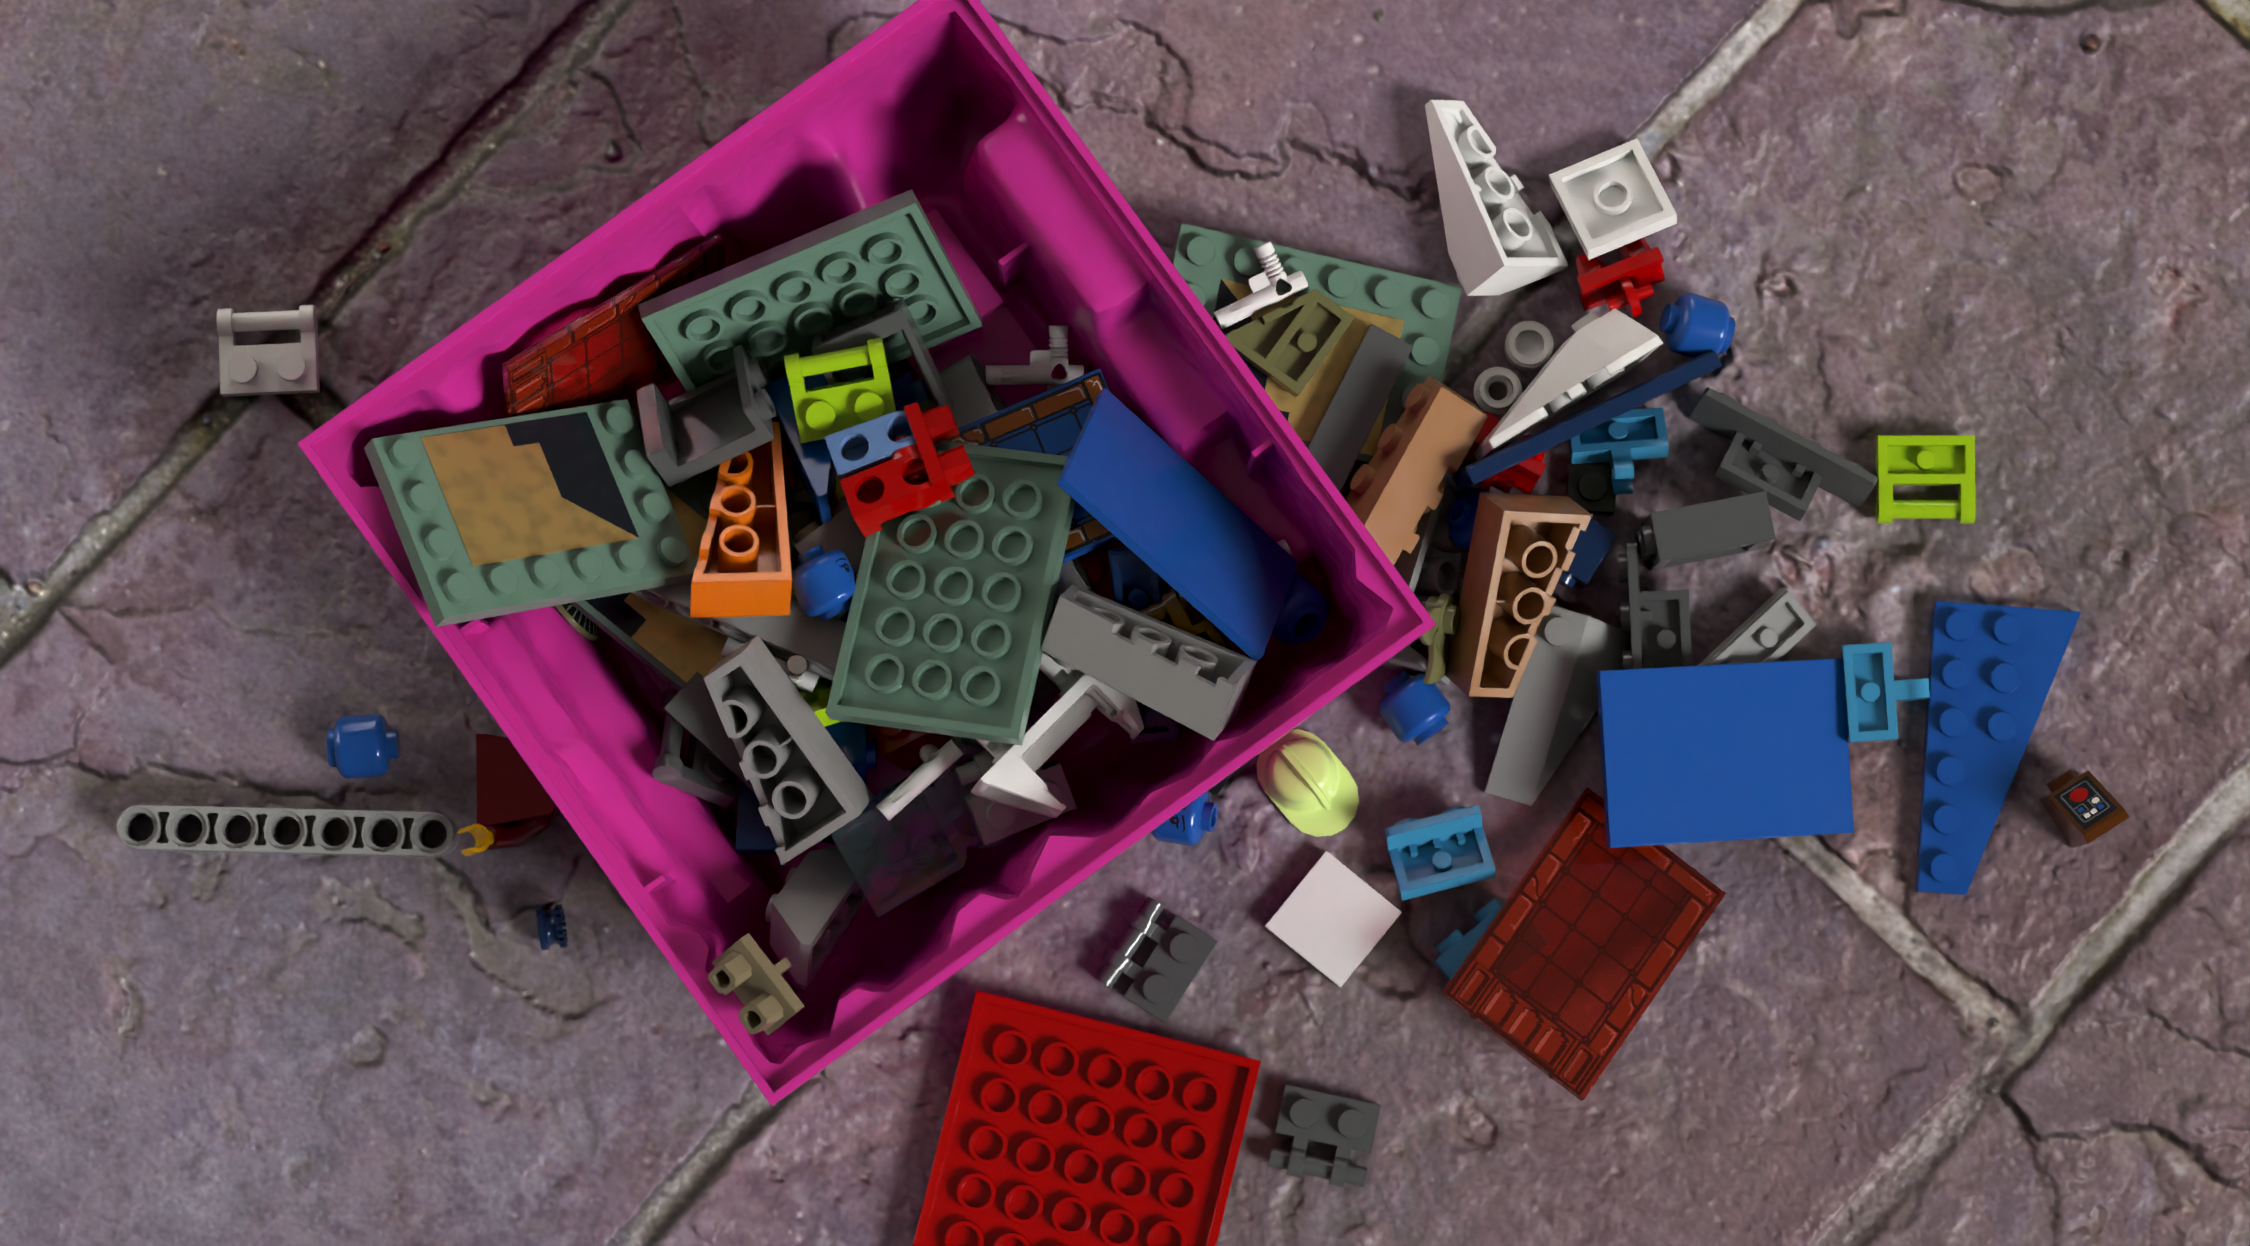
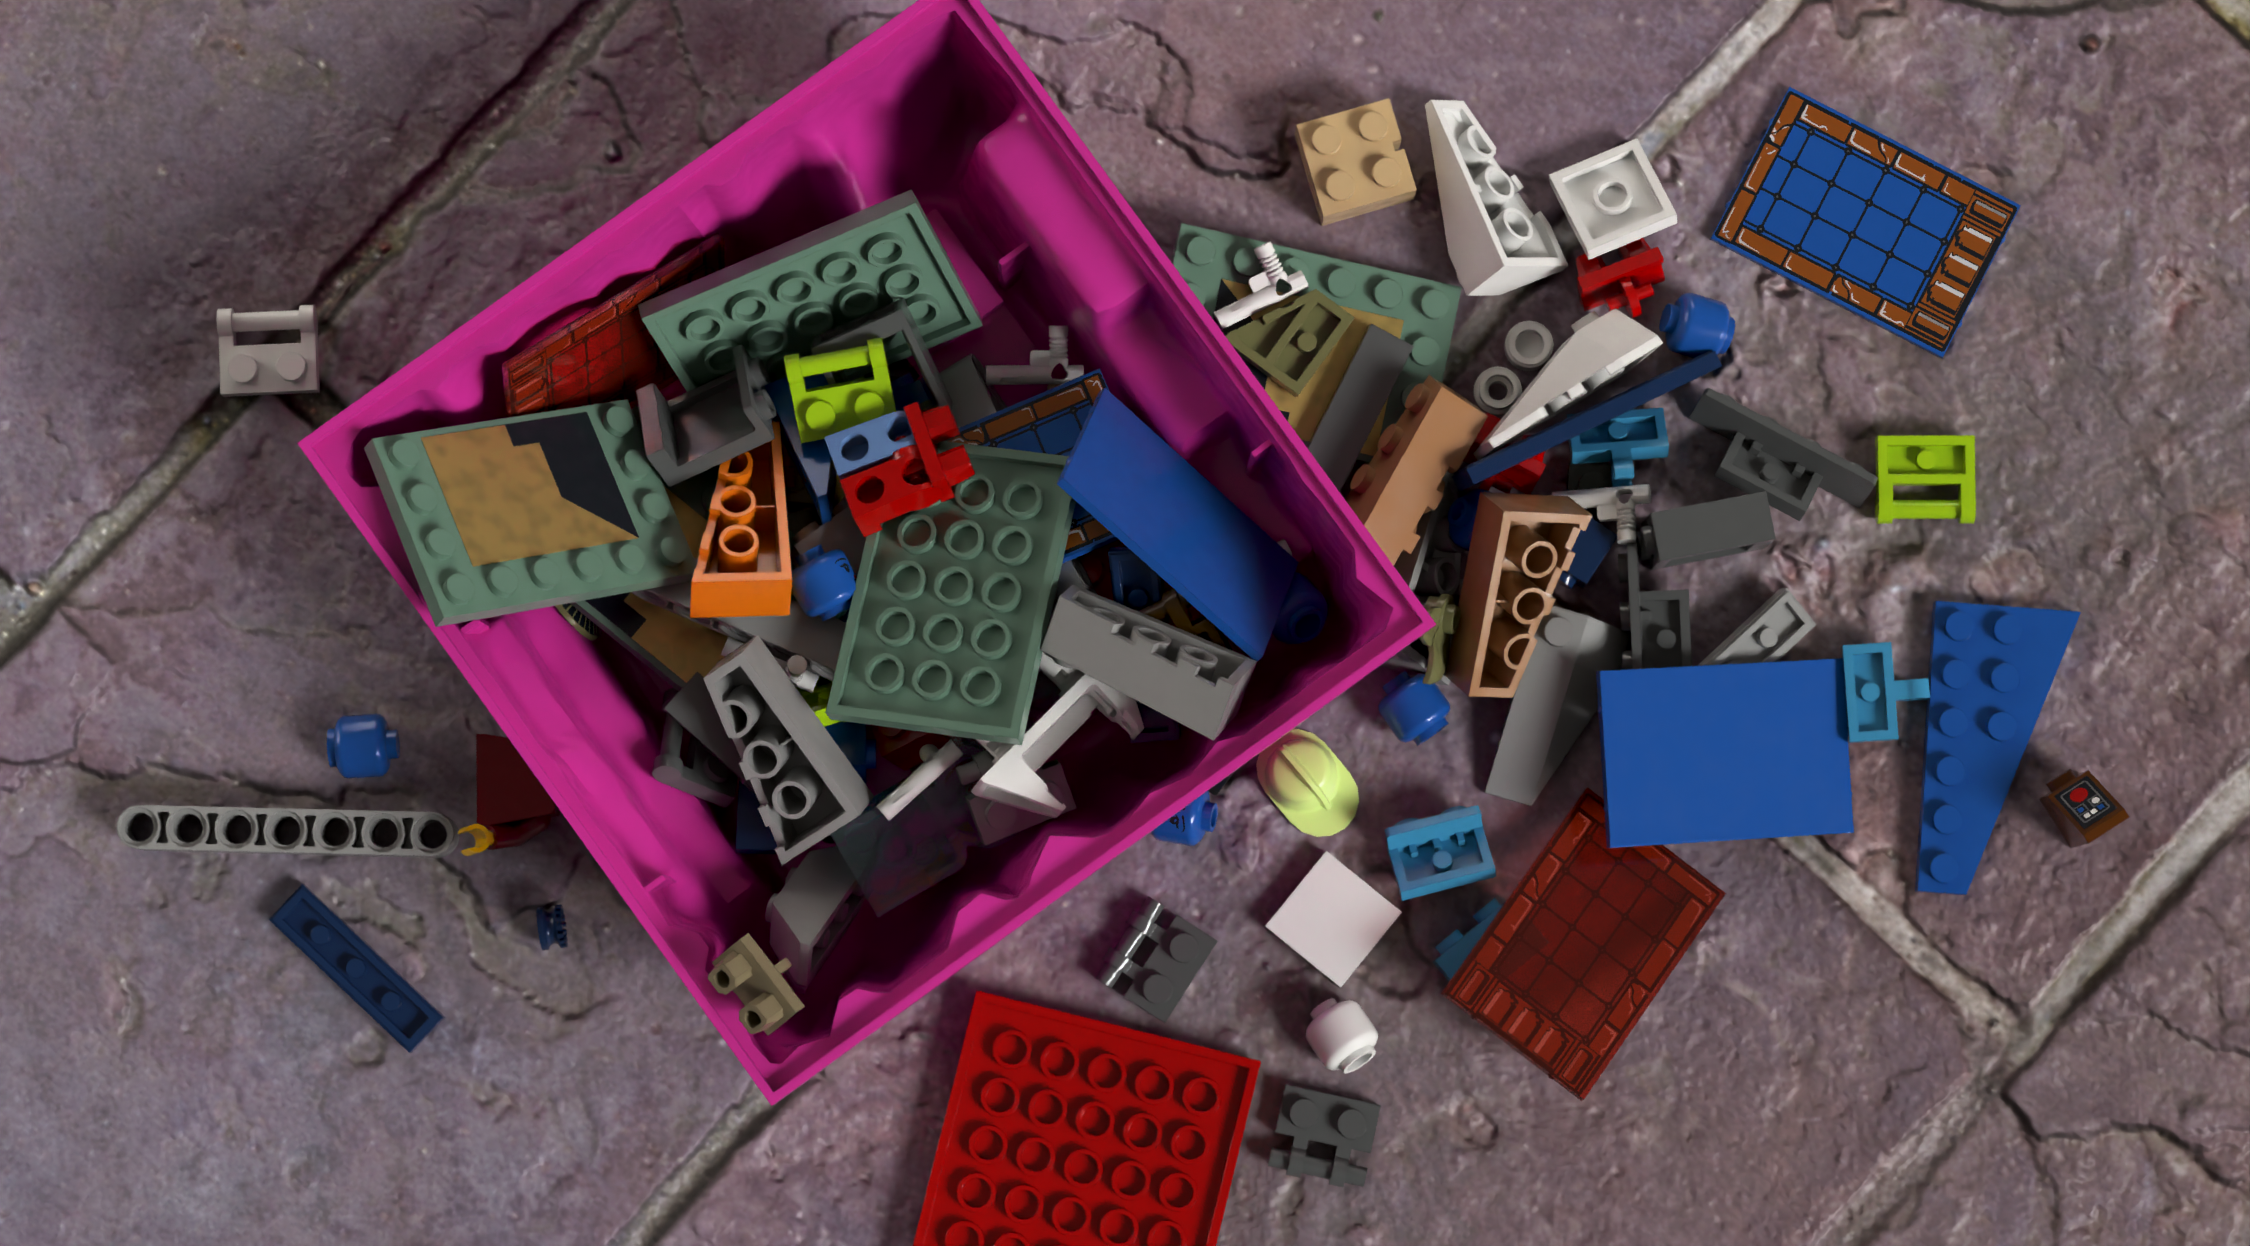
none -> dark blue tile [269,884,445,1053]
none -> tan piece [1295,98,1417,226]
none -> white head [1305,998,1378,1074]
none -> white hose [1552,484,1651,545]
none -> piece [1710,87,2021,359]

